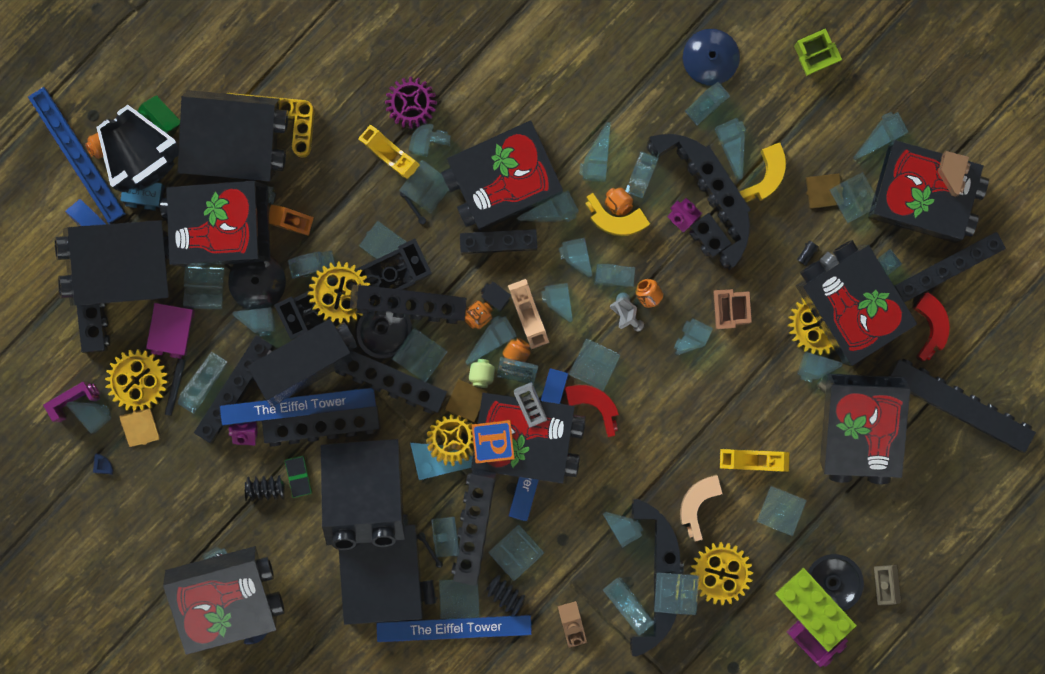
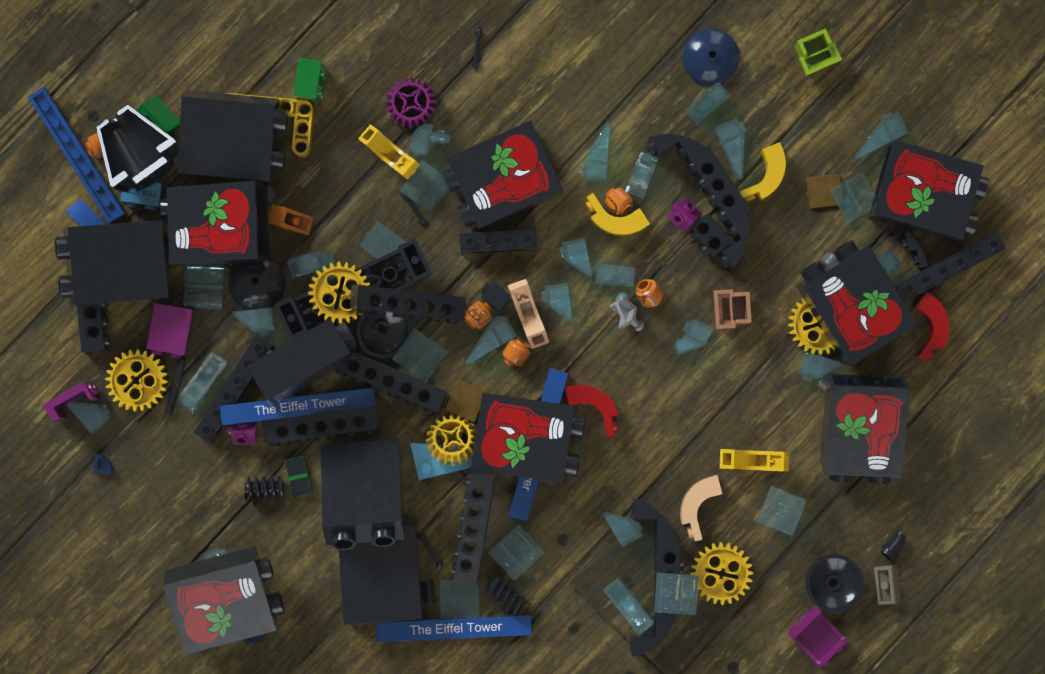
pearl gold piece [119,408,160,447] -> none
clear light blue piece [431,517,460,557] -> none
yellowish green head [469,359,495,388] -> none
piece [472,420,515,464] -> none
clear light blue slope [497,357,538,385] -> none
light grey slope [514,382,547,428] -> none
clear light blue slope [517,191,579,223] -> none
medium nougat slope [558,601,587,648] -> none
clear light blue slope [569,338,620,391] -> none
lime plate [775,568,857,652] -> none
black pin [796,241,819,266] -> none
black brick [888,358,1036,453] -> none
medium nougat slope [938,151,970,197] -> none
none -> green brick [293,57,328,105]
none -> black hinge [471,29,483,68]
none -> black cone [880,531,907,561]
none -> black slope [900,231,928,269]

